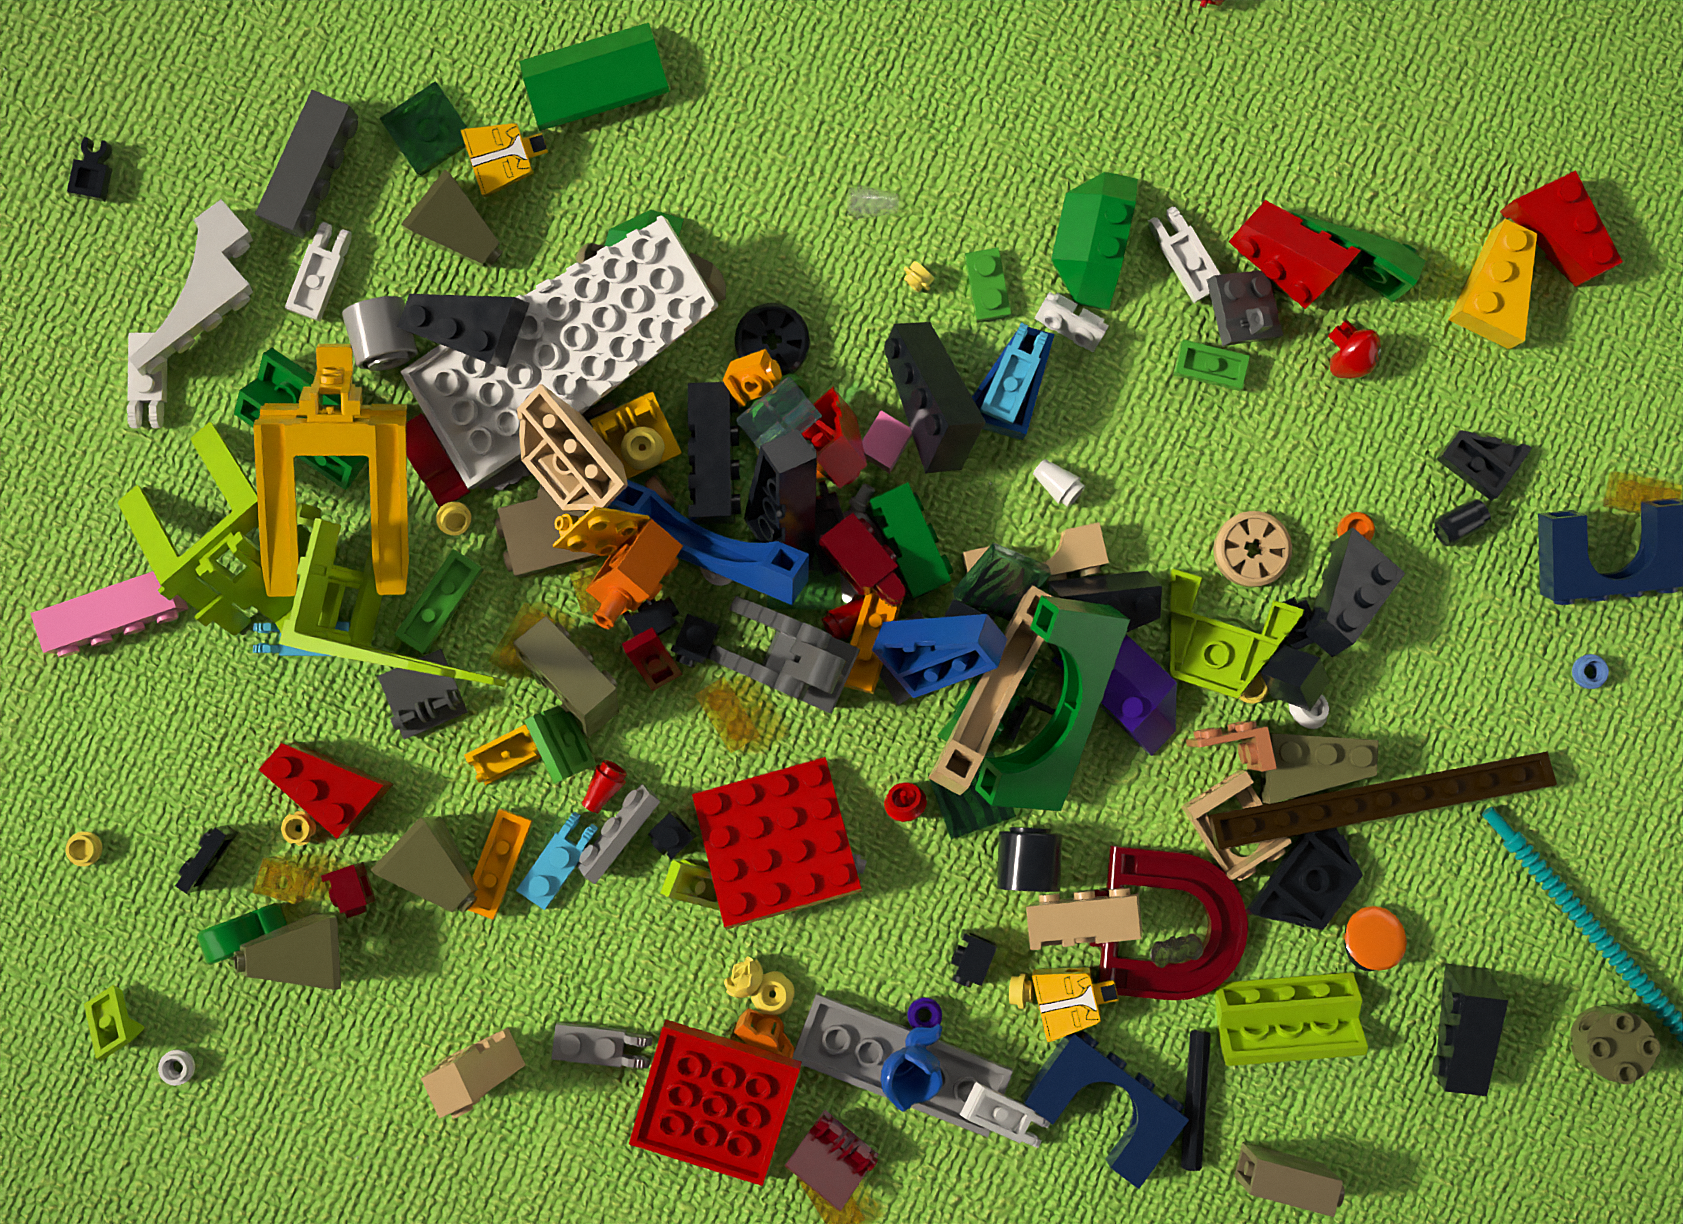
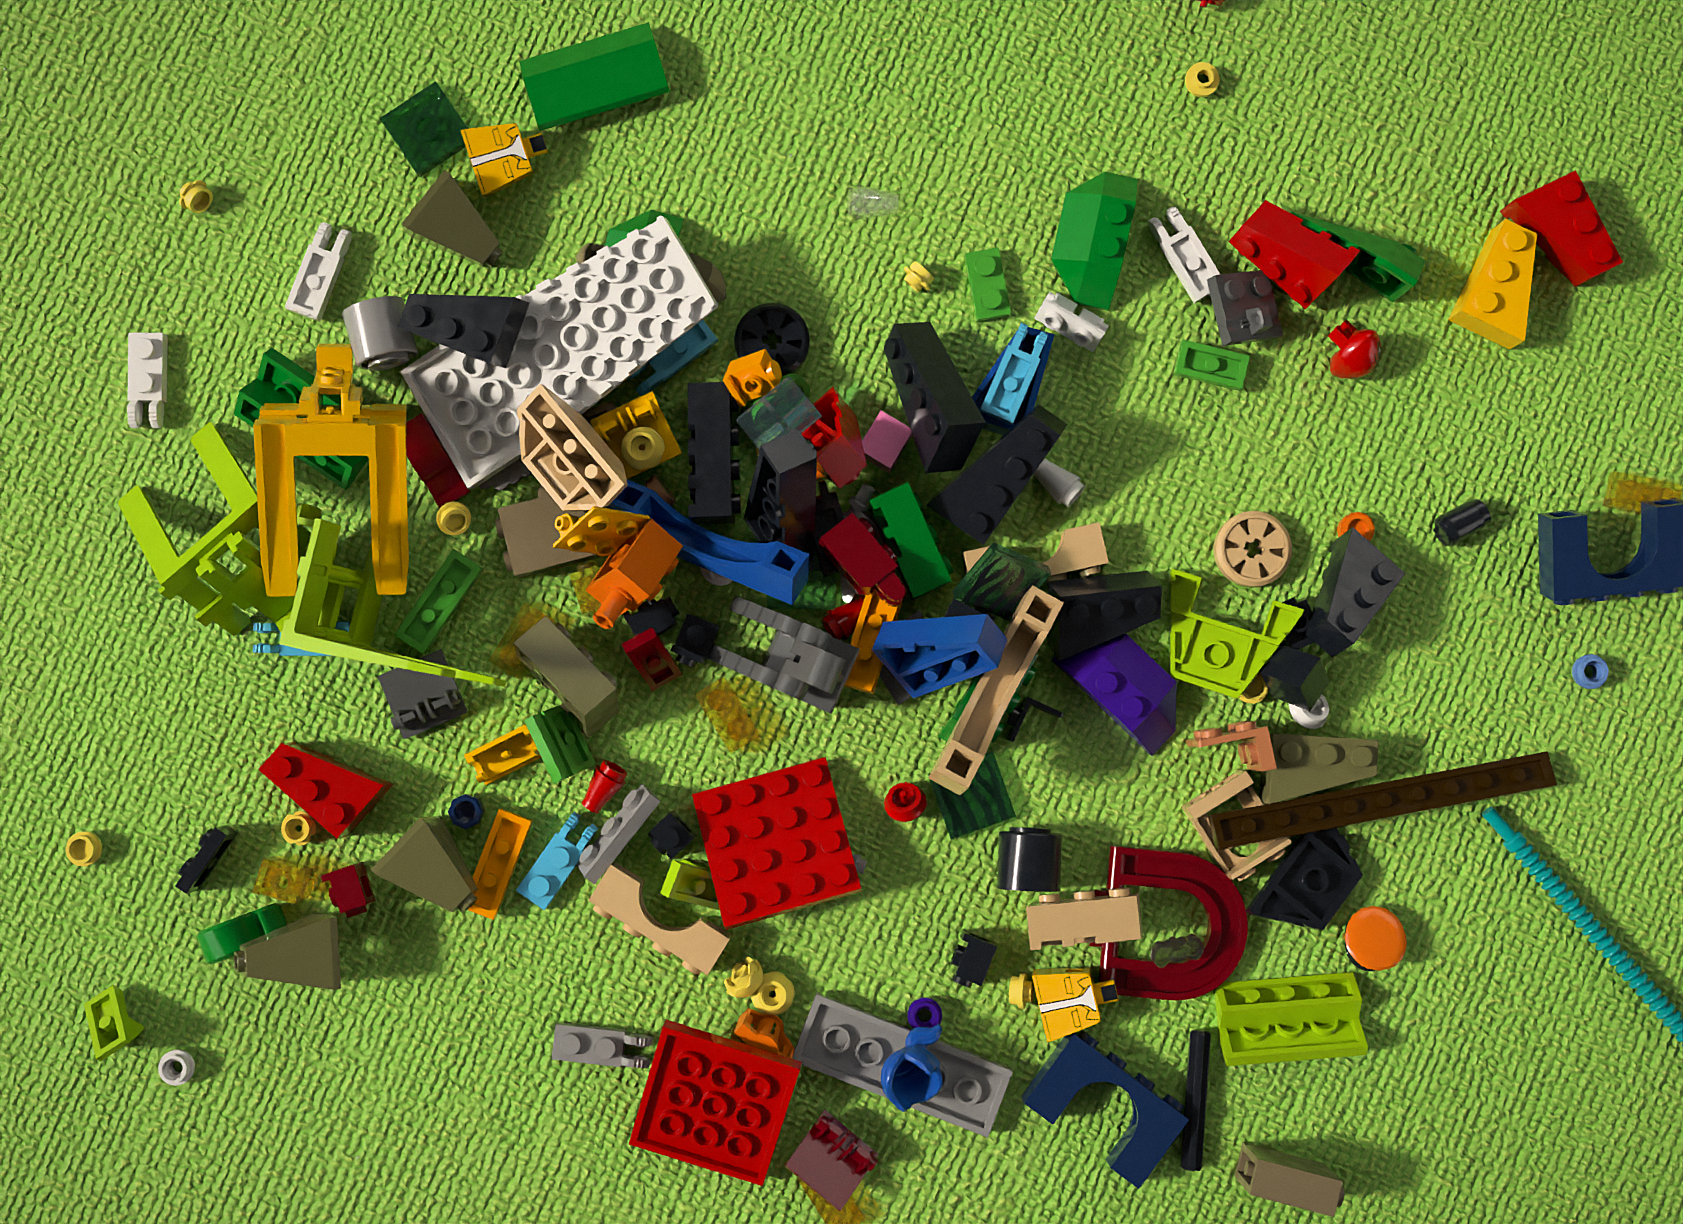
bright pink brick [30,571,188,658] -> none
black plate [67,137,112,202] -> none
white arch [128,199,253,376] -> none
dark grey brick [255,90,358,239] -> none
tan wedge [421,1027,525,1119] -> none
white hinge [960,1082,1050,1148] -> none
green arch [975,595,1130,811] -> none
black wedge [1432,963,1509,1096] -> none
black wing [1436,430,1532,501] -> none
olive brick [1570,1005,1661,1085] -> none
none -> light yellow plate [179,180,213,213]
none -> dark blue tile [448,794,485,829]
none -> tan arch [588,862,732,975]
none -> medium azure hinge [627,319,719,396]
none -> black wedge [926,404,1068,545]
none -> light yellow plate [1185,62,1220,97]

